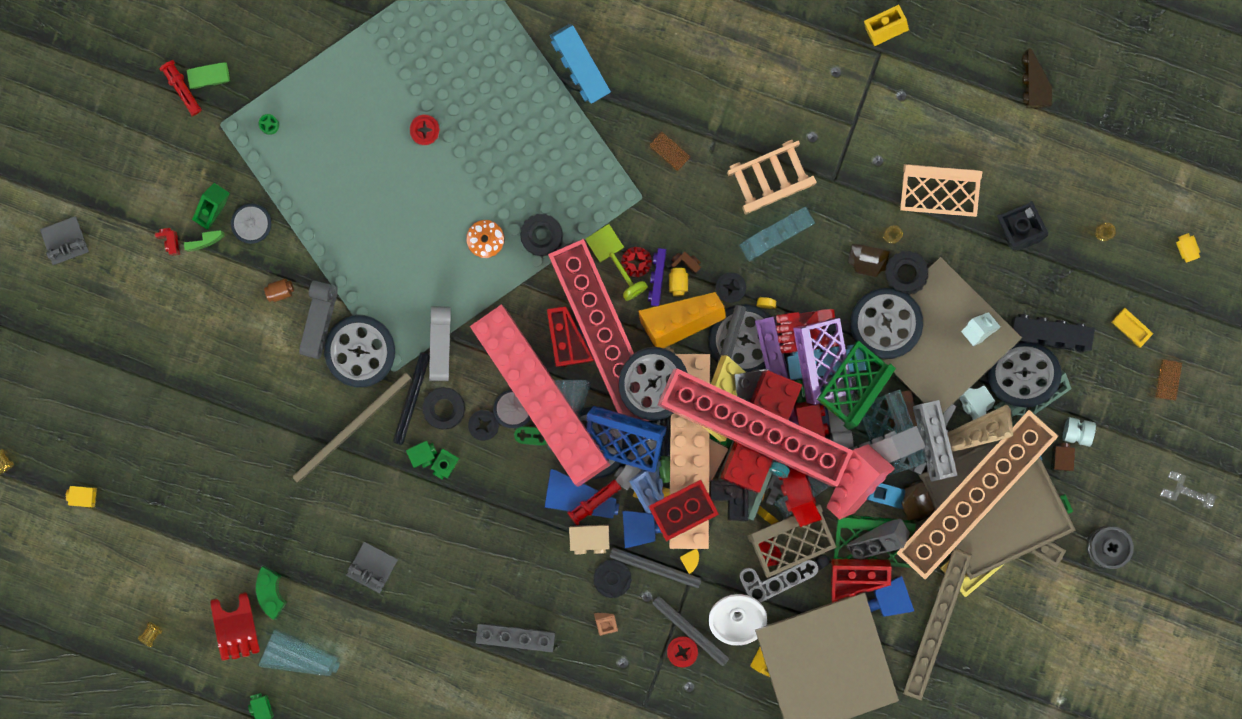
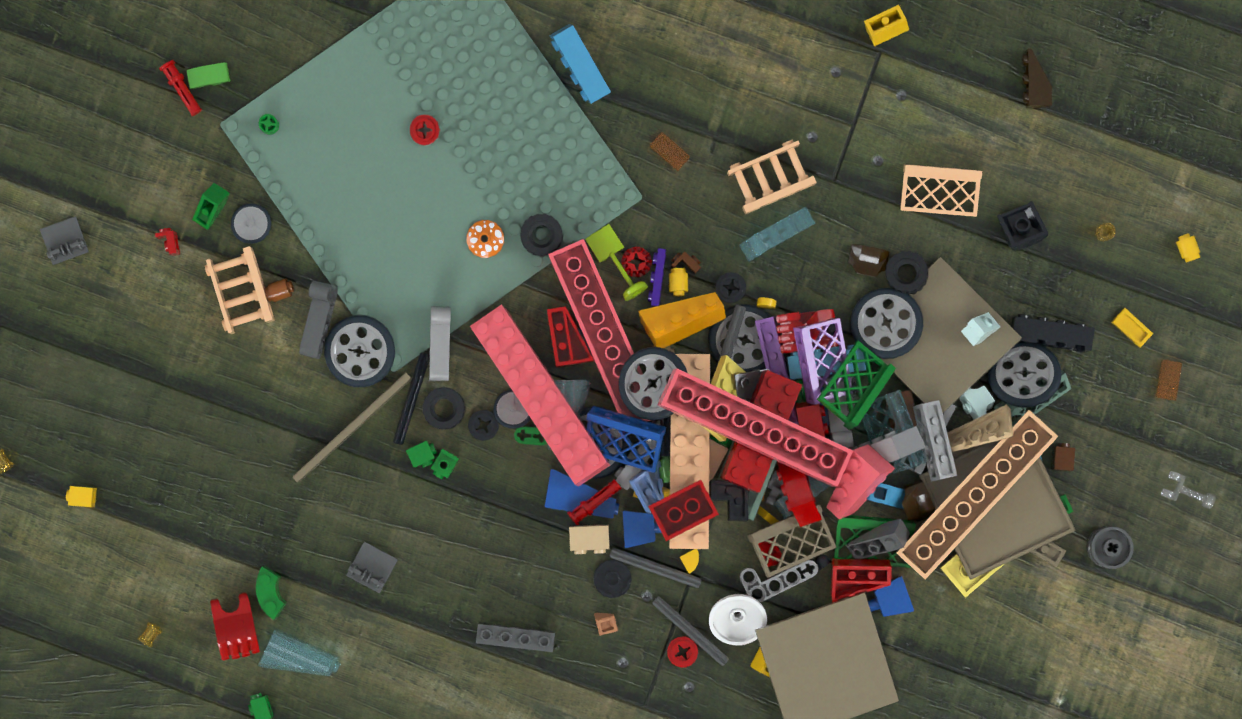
bright green slope [184,231,225,252] -> none
teal tile [769,462,790,478] -> none
clear yellow bush [884,225,903,244] -> none
dark tan tile [903,549,972,700] -> none
light aqua wheel [1063,417,1096,447] -> none
none -> light nougat fence [205,246,275,334]

